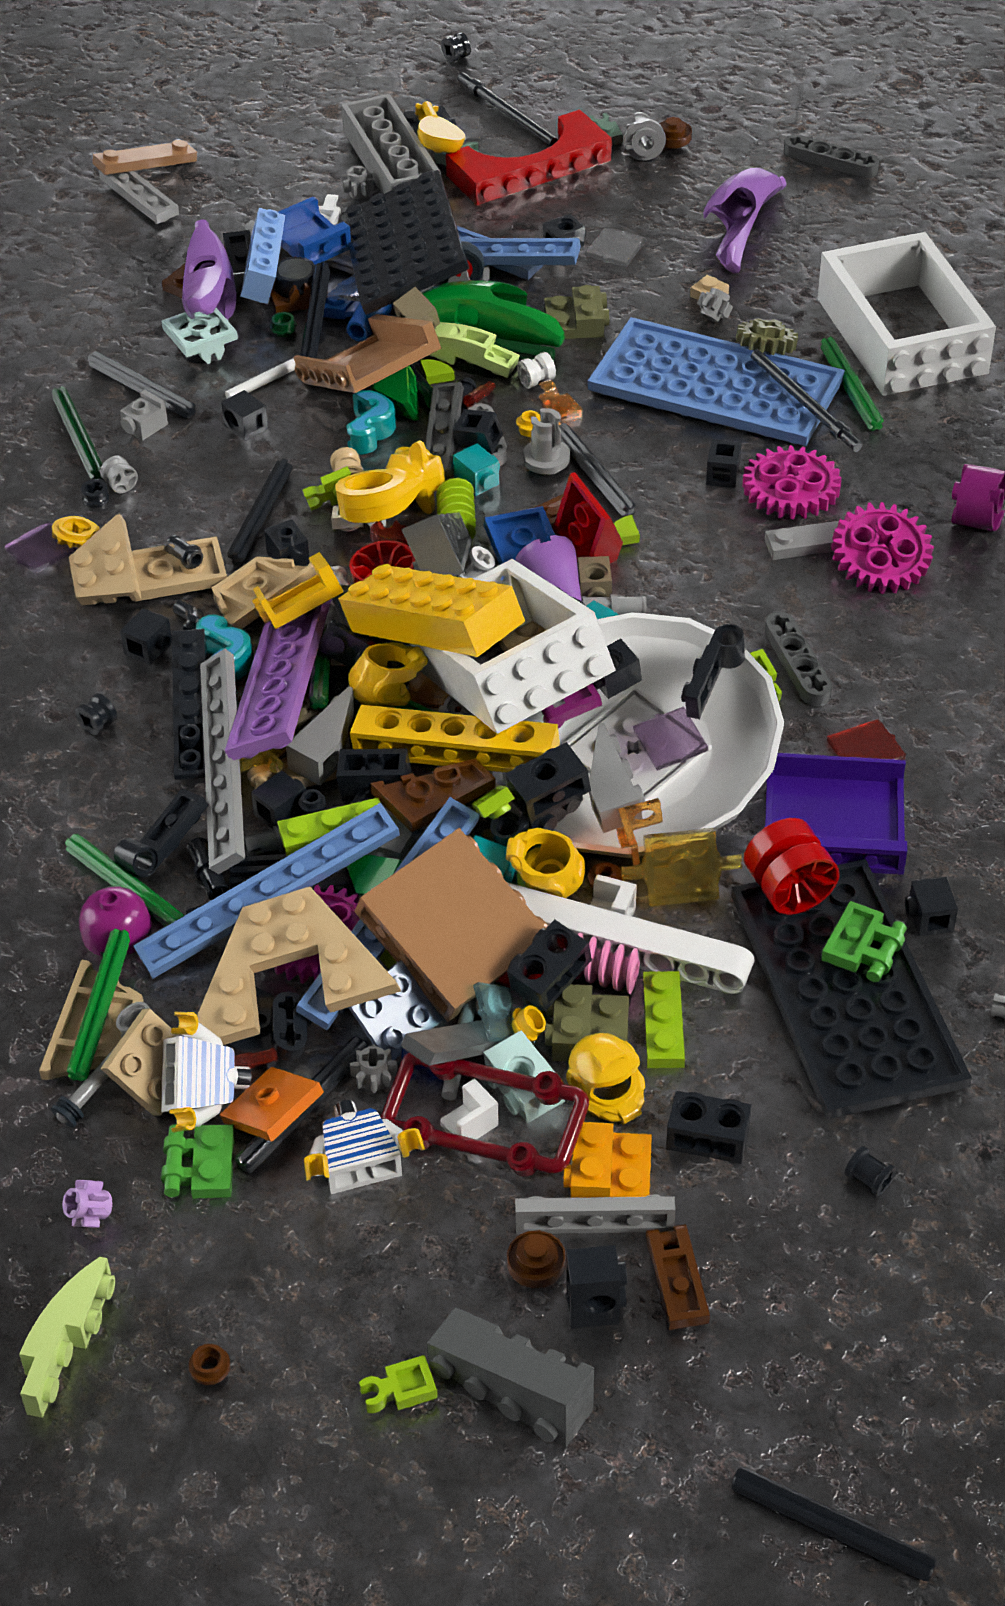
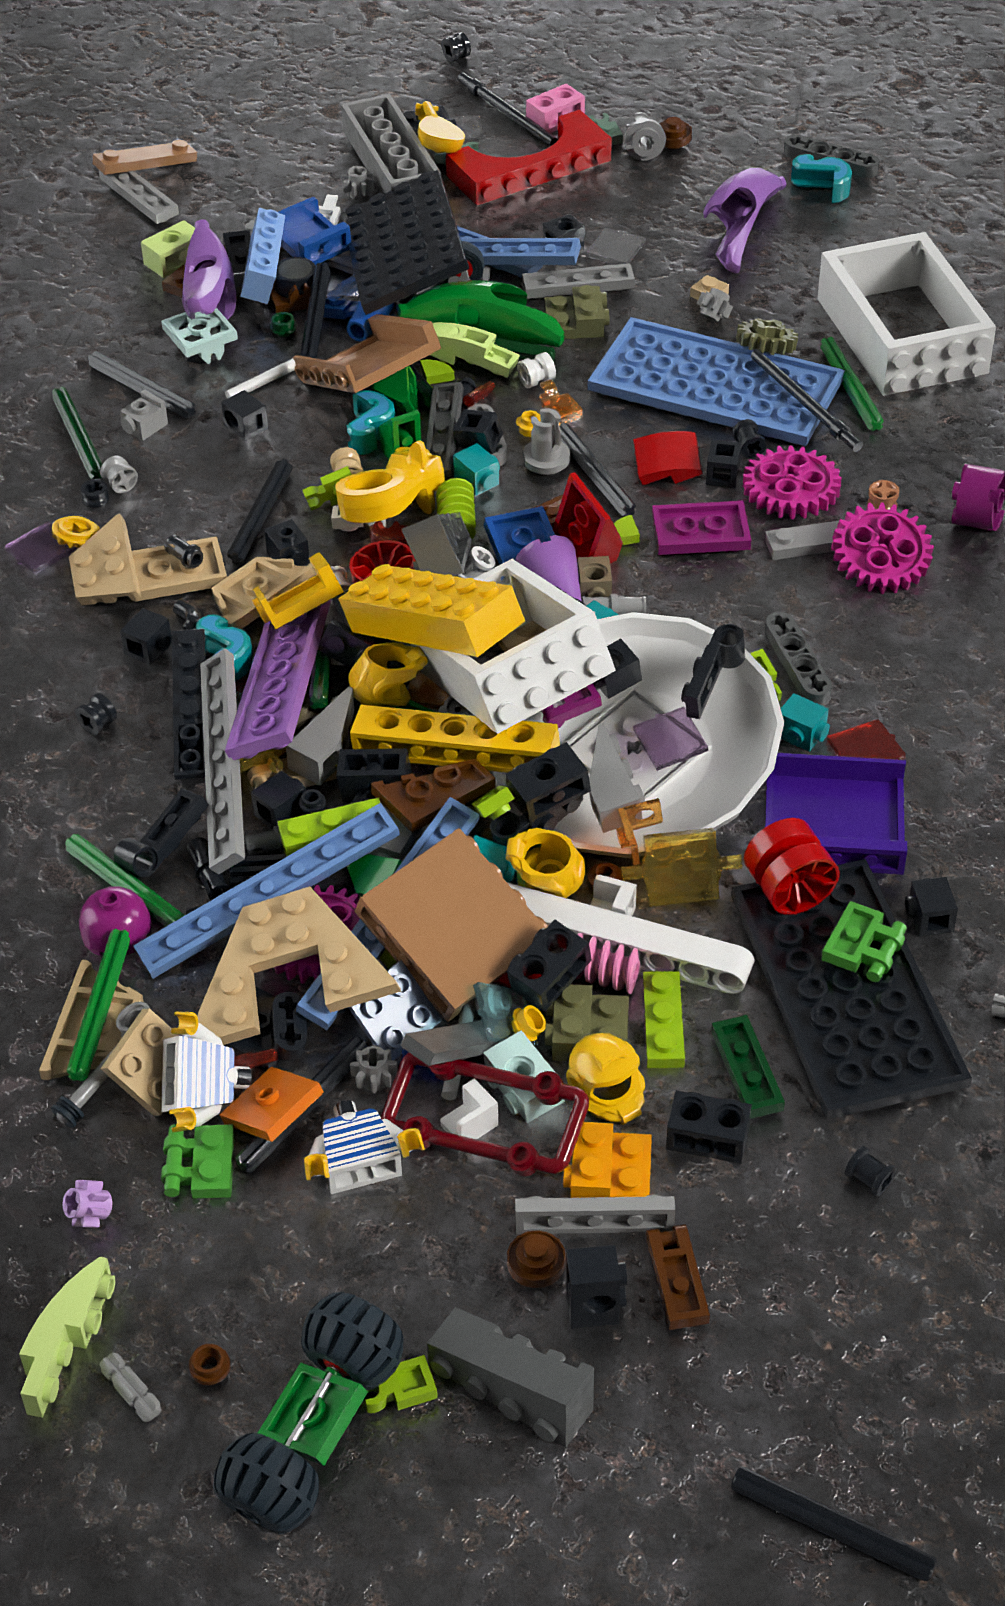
dark tan brick [393,287,440,329] -> none
none -> light grey axle [99,1352,162,1422]
none -> yellowish green brick [141,220,195,278]
none -> black plate [213,1292,404,1534]
none -> green slope [379,410,421,460]
none -> light grey plate [522,263,635,299]
none -> bright pink brick [526,84,585,133]
none -> red slope [633,431,703,485]
none -> magenta plate [652,500,751,555]
none -> dark green plate [711,1015,785,1119]
none -> black bush [732,419,766,458]
none -> teal brick [780,693,830,752]
none -> teal animal [791,154,852,204]
none -> nougat wheel [867,480,900,510]

